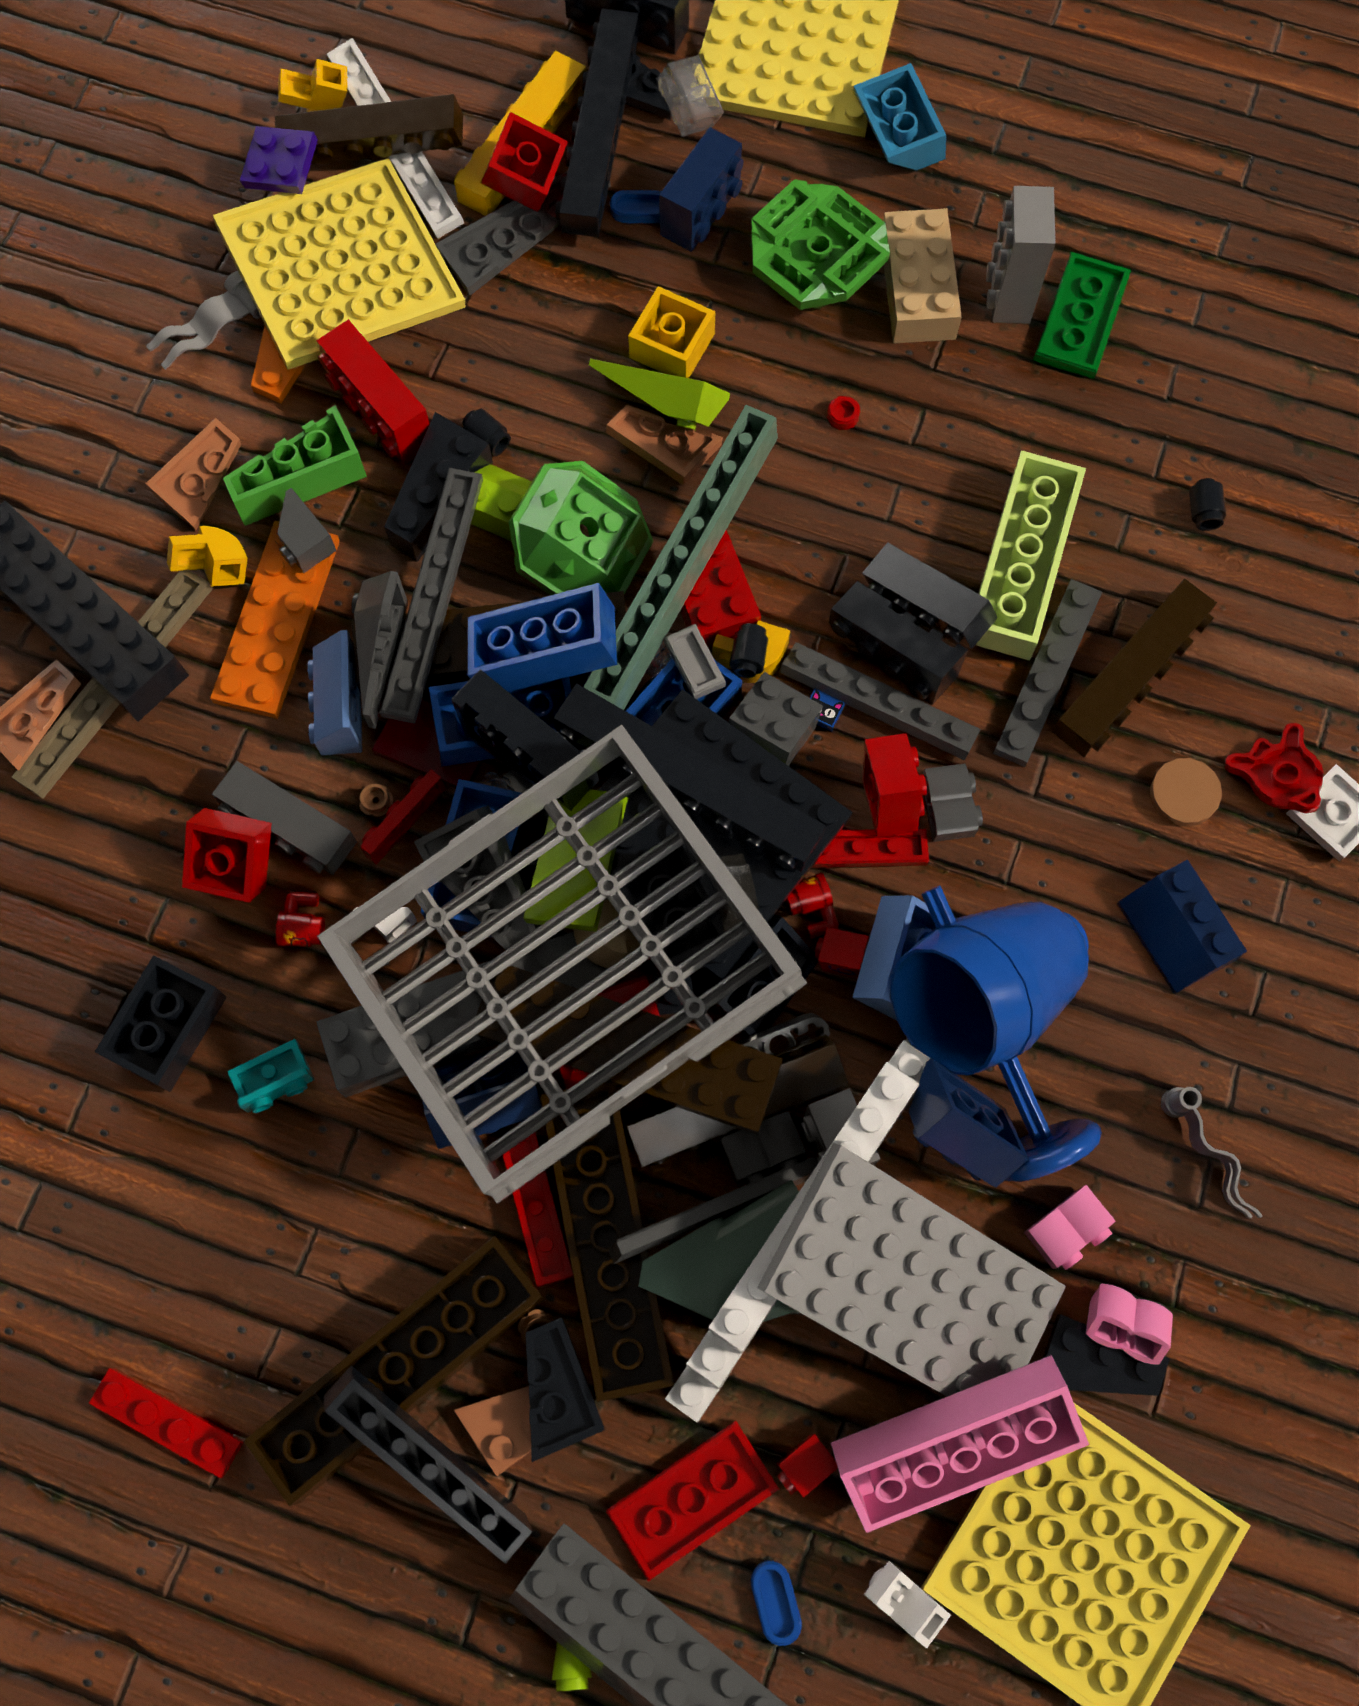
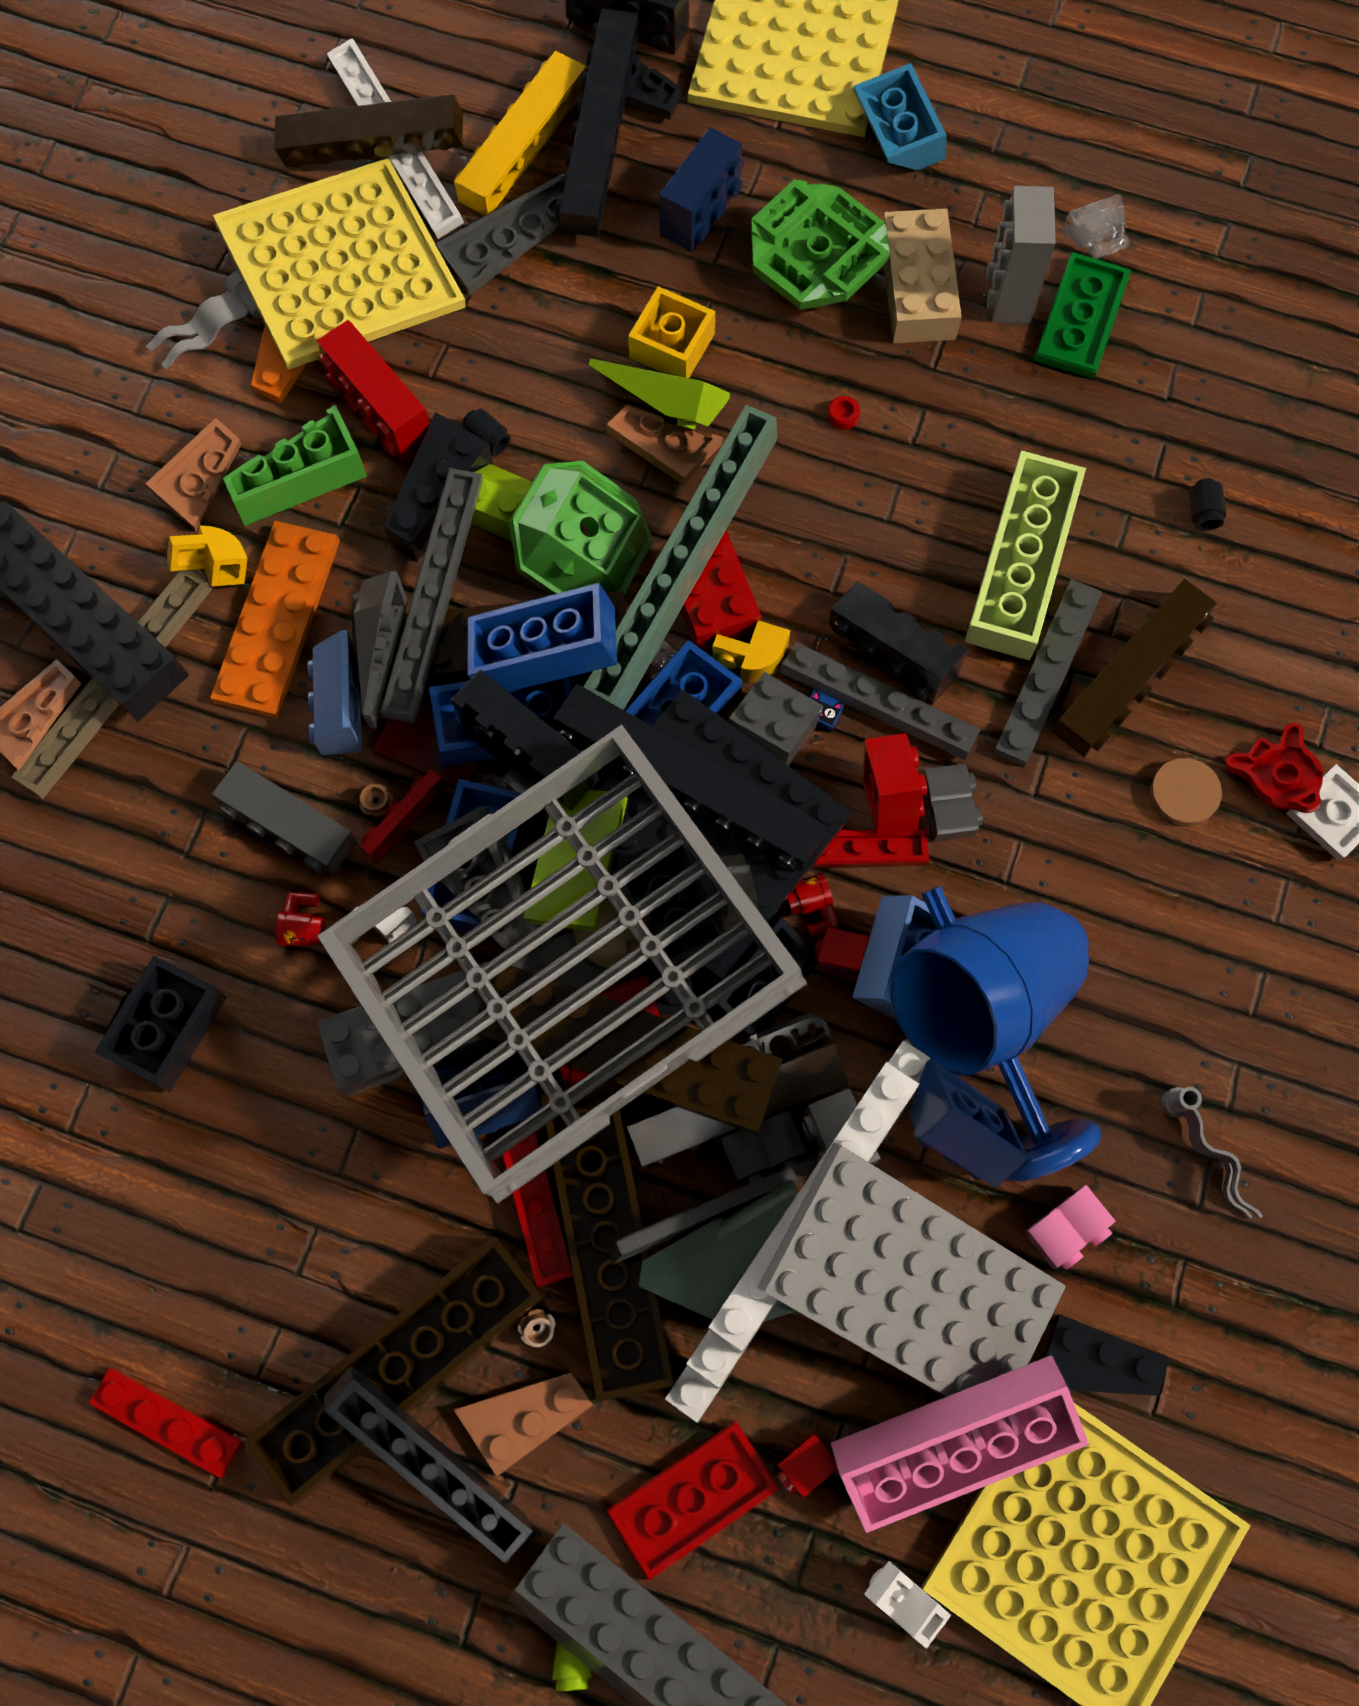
red brick [182,808,272,903] -> none
teal bracket [227,1039,315,1113] -> none
dark purple plate [240,126,318,194] -> none
dark grey slope [277,488,337,573] -> none
yellow brick [278,59,347,112] -> none
red brick [481,112,568,212] -> none
black wing [526,1317,606,1462] -> none
blue tile [610,190,662,223] -> none
clear brick [657,55,724,137] -> none
light grey tile [664,624,726,699] -> none
black brick [729,623,769,678] -> none
blue tile [750,1560,802,1646] -> none
black brick [862,542,998,649] -> none
bright pink brick [1086,1284,1173,1365] -> none
dark blue slope [1117,859,1247,994] -> none
none -> clear piece [1062,194,1130,259]

